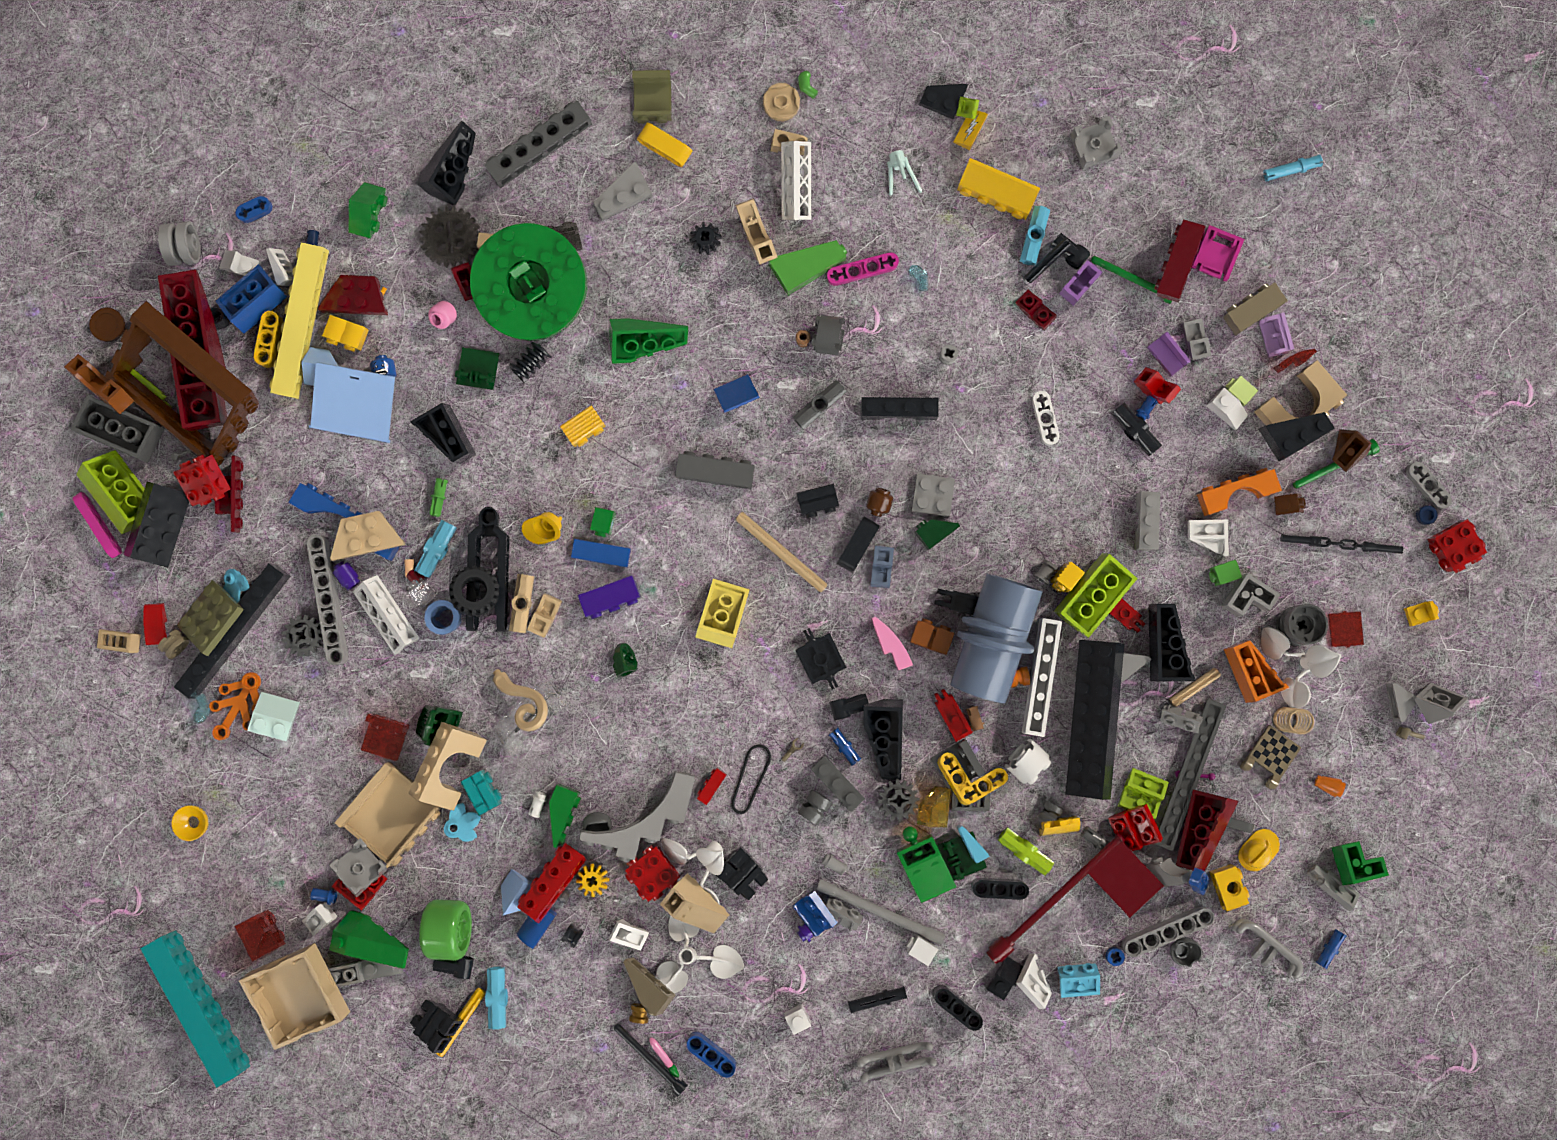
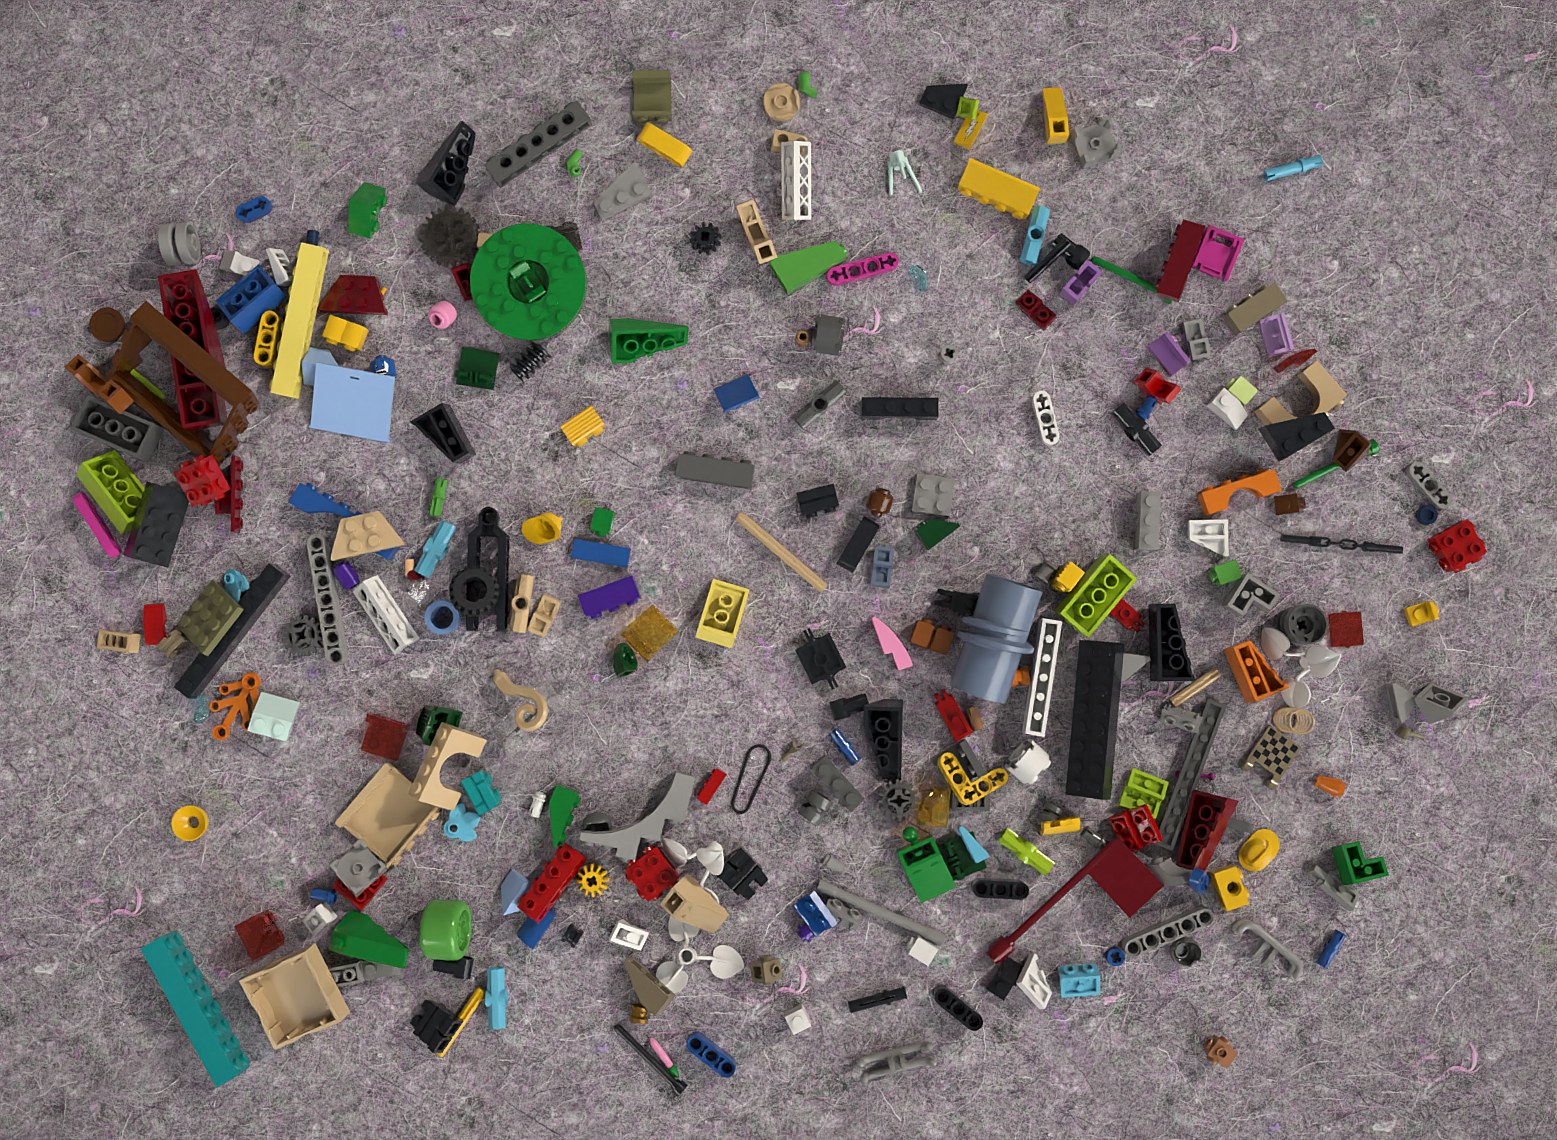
none -> bright green arm [566,149,583,177]
none -> clear yellow bracket [621,605,679,663]
none -> dark tan brick [750,955,782,985]
none -> yellow slope [1042,87,1069,144]
none -> nougat brick [1203,1035,1238,1069]

